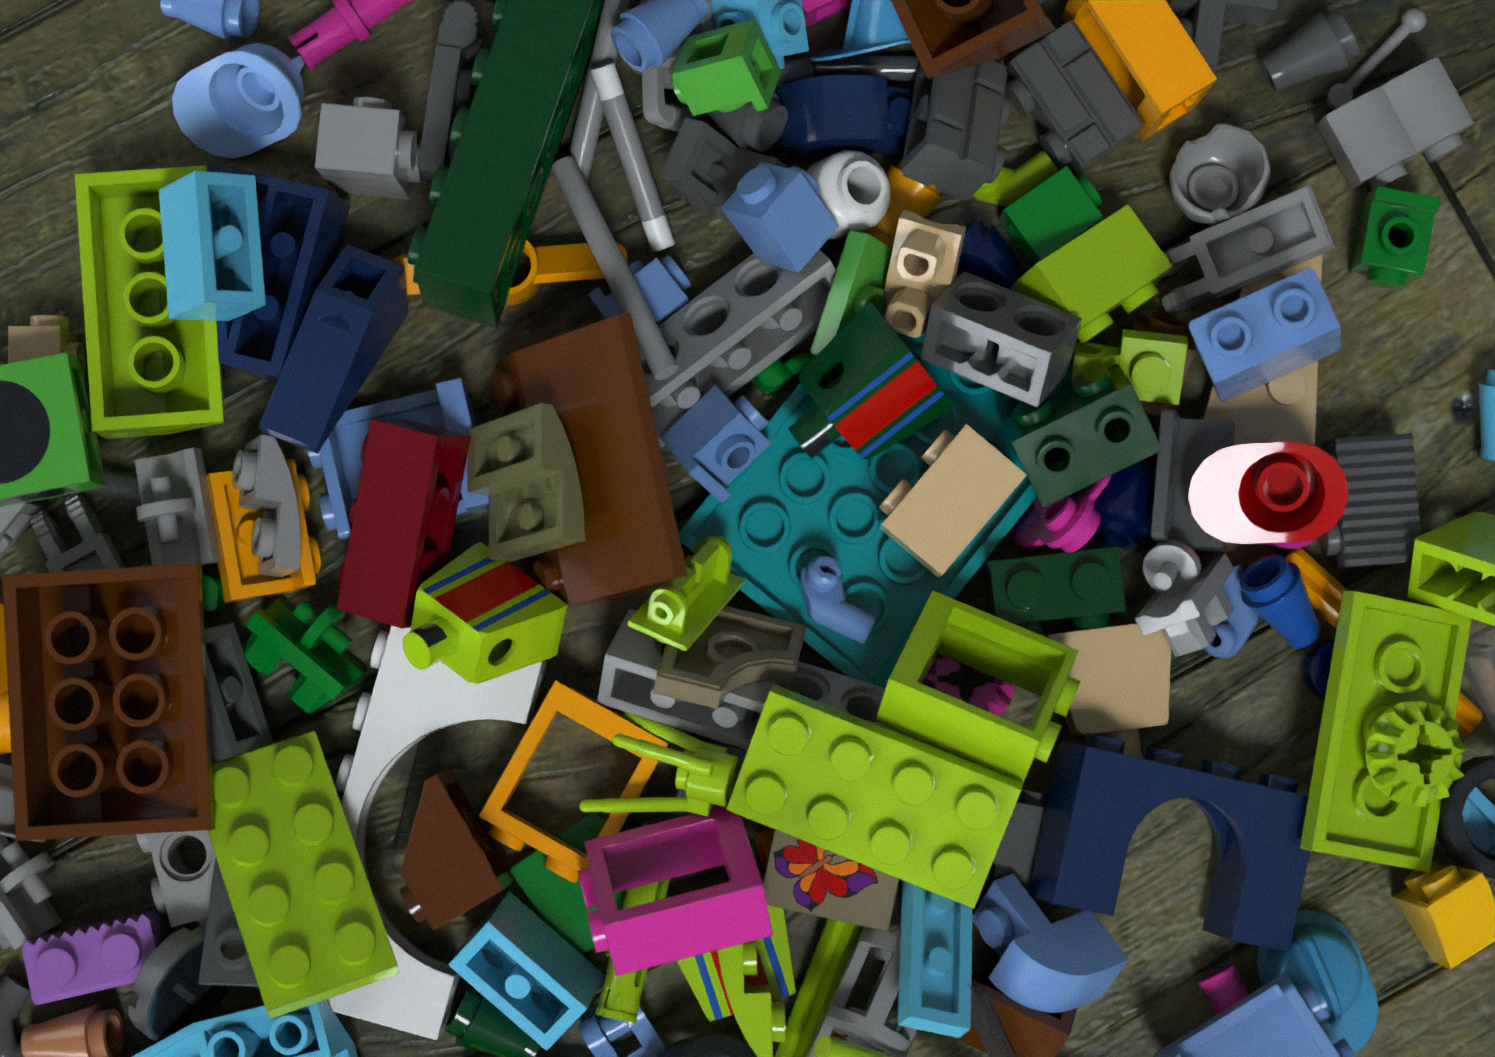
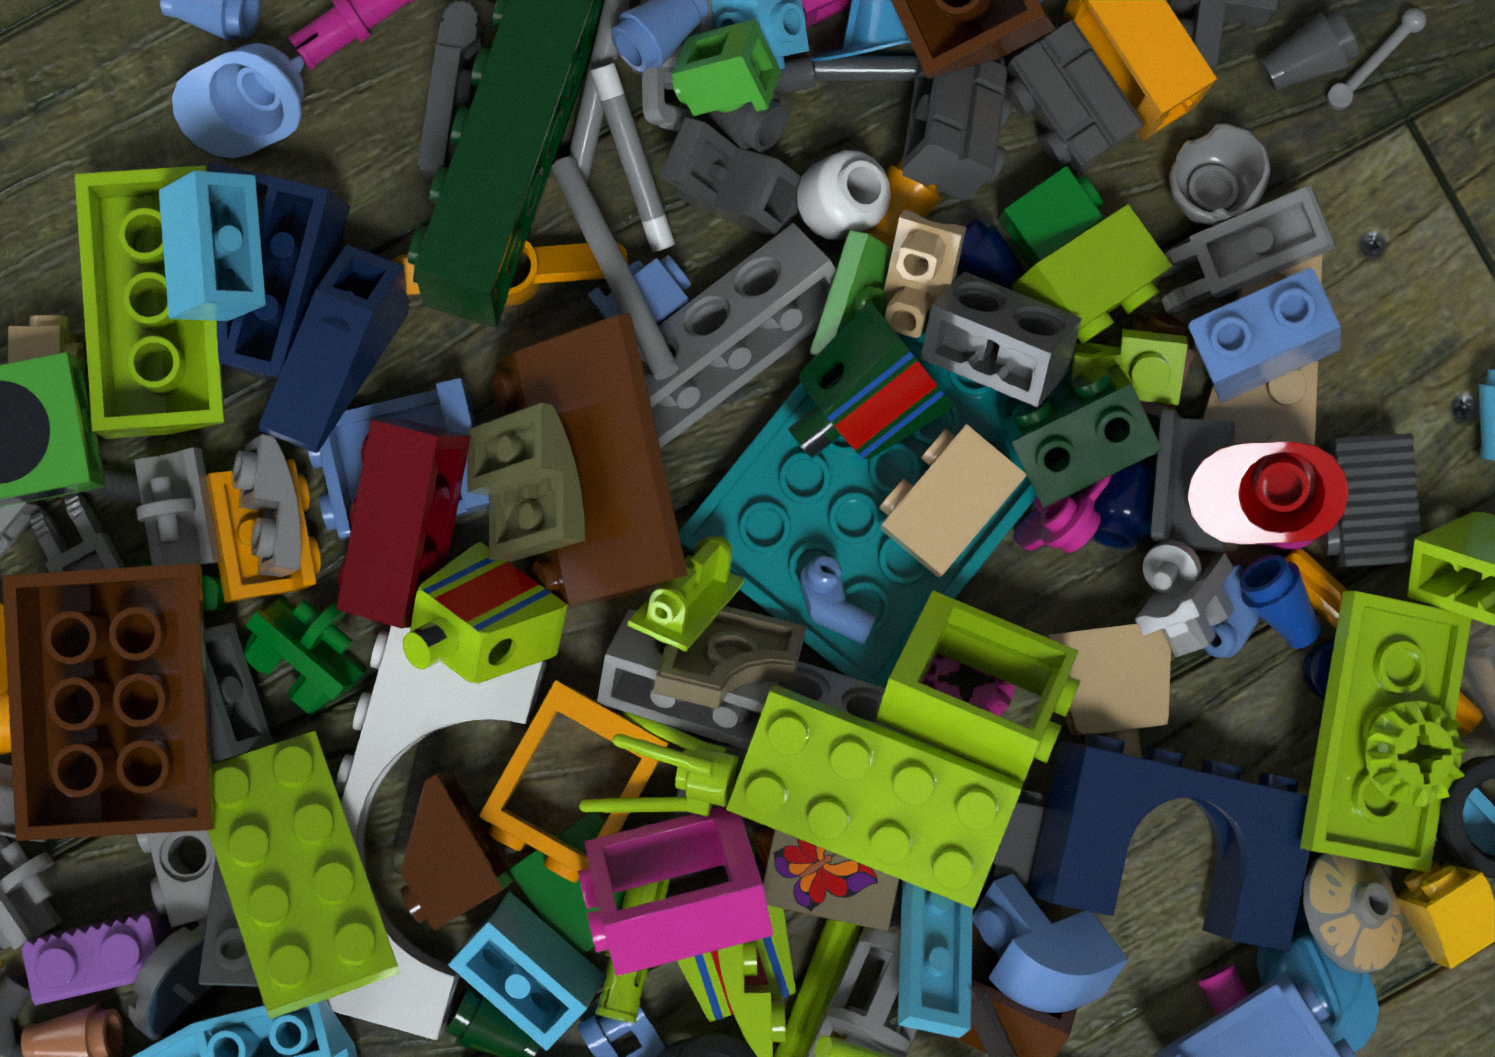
light grey brick [315,97,423,200] -> none
medium blue brick [660,384,772,503] -> none
medium blue brick [721,162,839,273] -> none
green hand [751,350,816,394] -> none
dark blue brick [773,75,913,158] -> none
lime arm [972,150,1058,207] -> none
dark green brick [982,547,1126,634] -> none
light grey brick [1316,56,1474,190] -> none
green brick [1349,186,1440,289] -> none
none -> dish [1303,853,1403,974]

